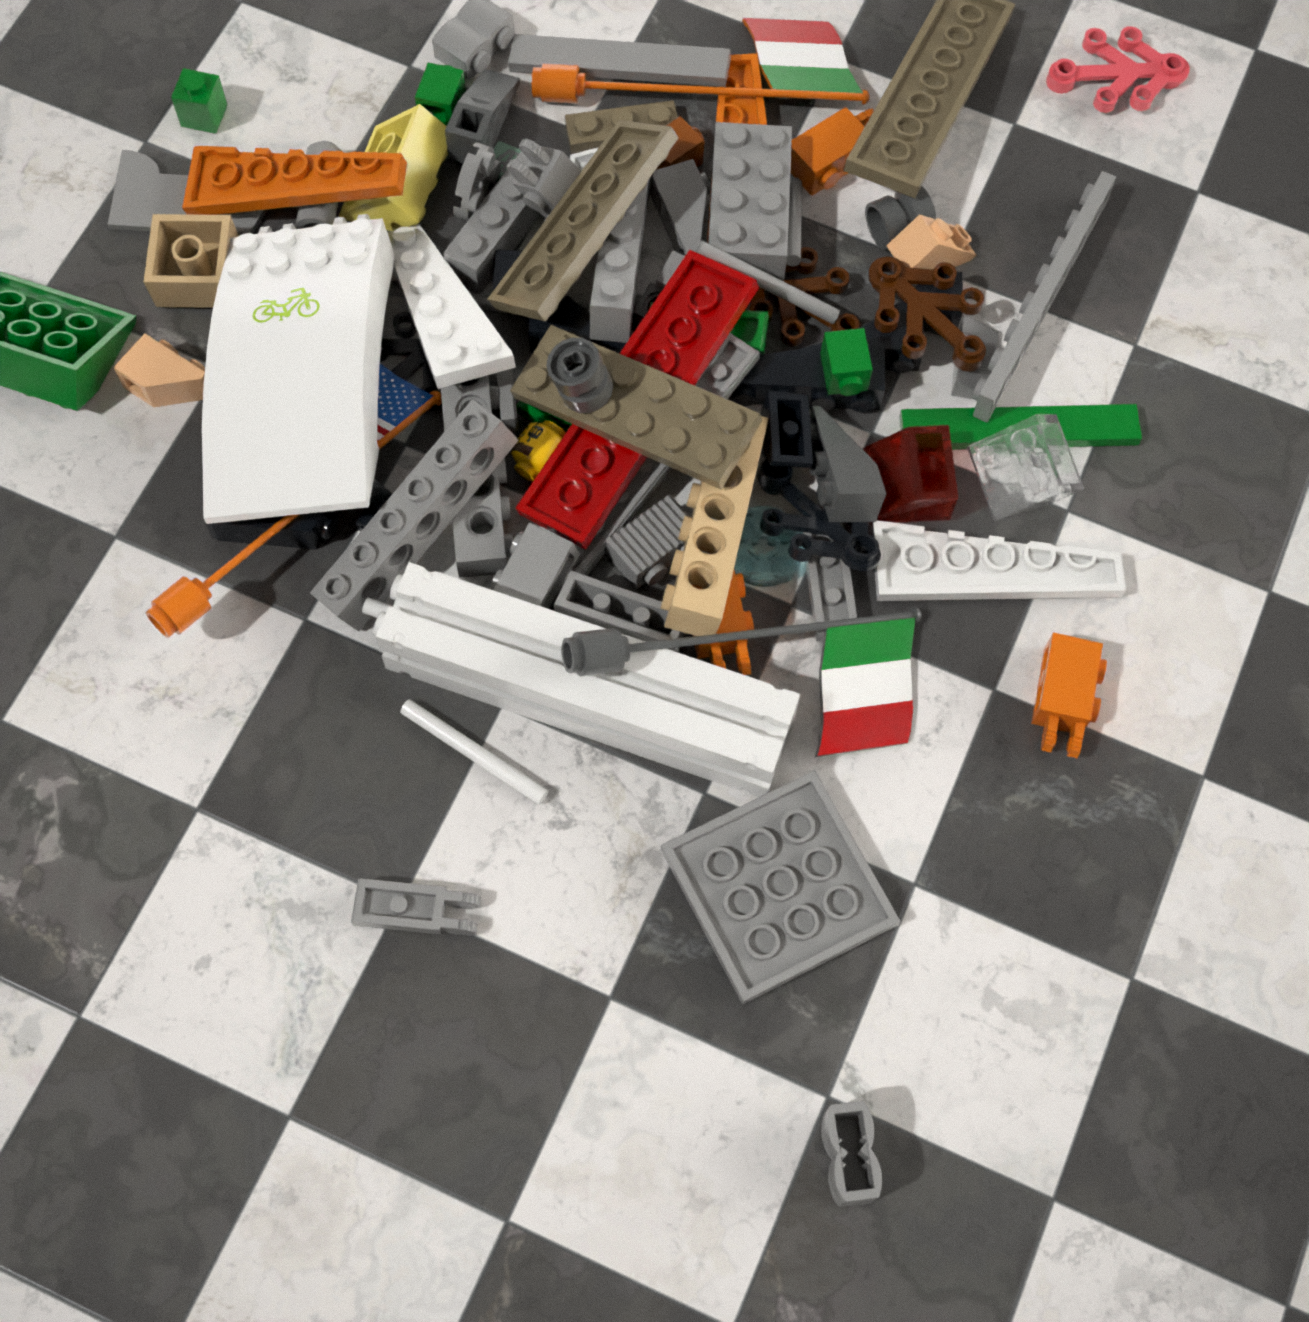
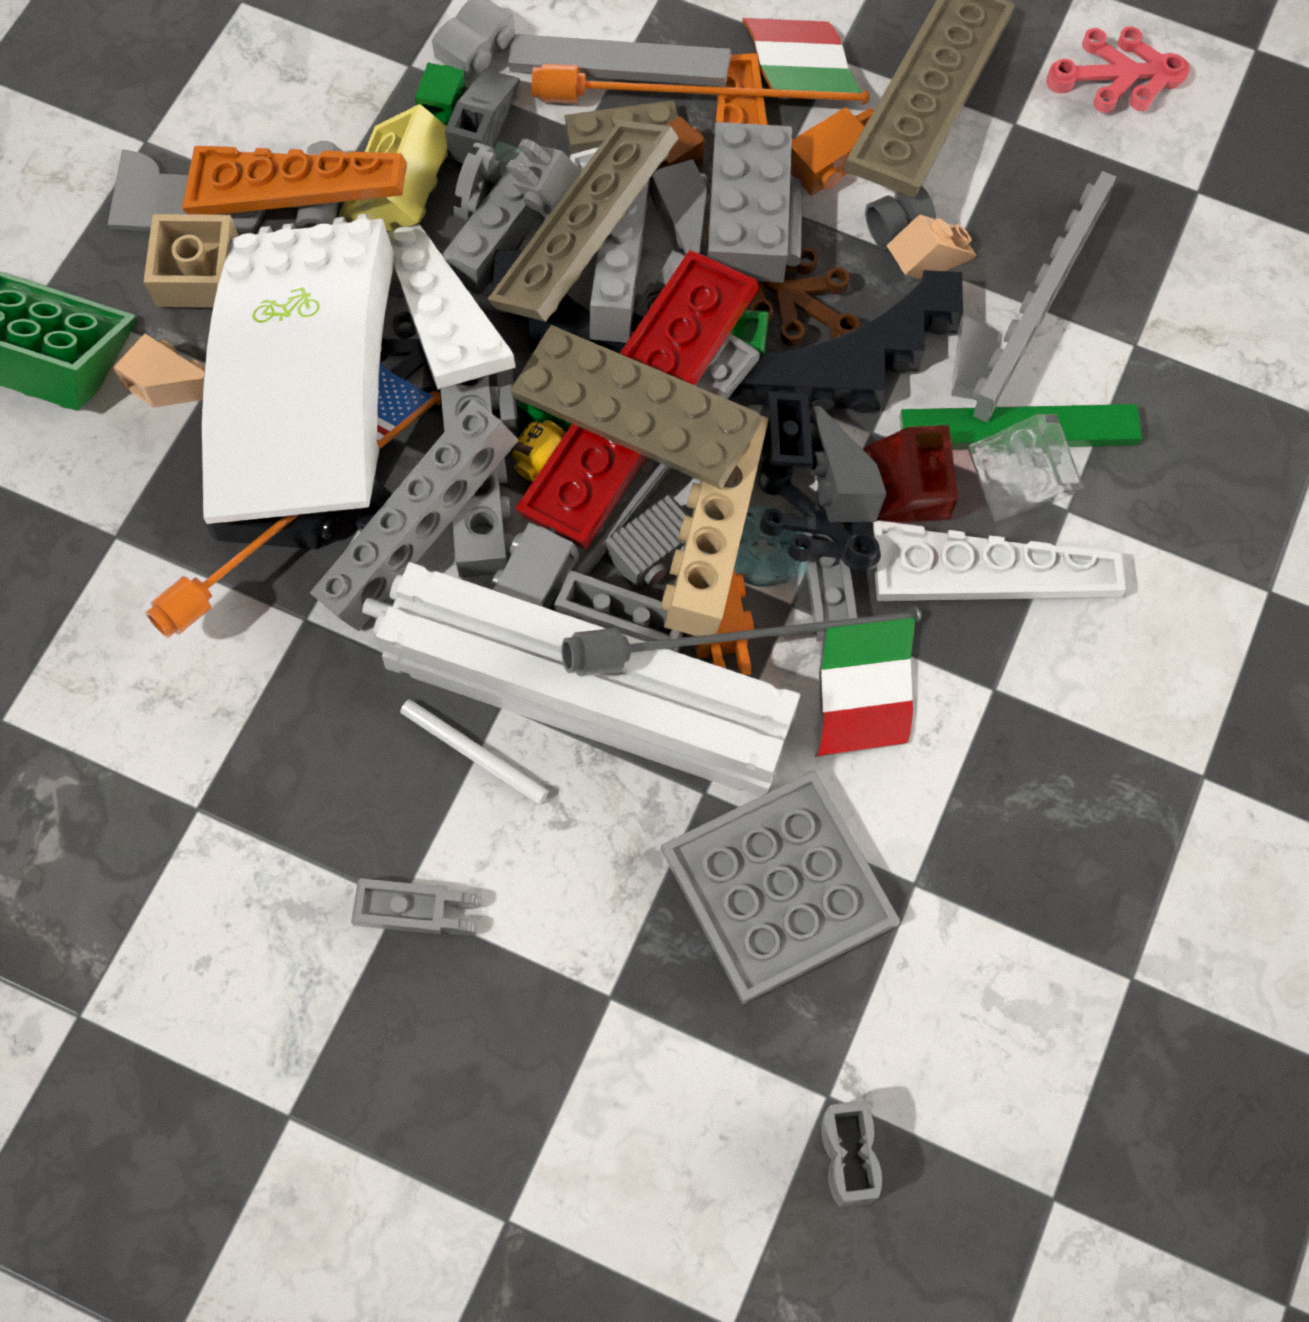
green brick [171,68,228,134] -> none
dark grey wheel [546,338,613,413] -> none
light grey bar [695,241,840,324] -> none
green brick [820,328,873,396] -> none
reddish brown plant [868,256,986,372] -> none
orange hinge [1031,632,1107,759] -> none

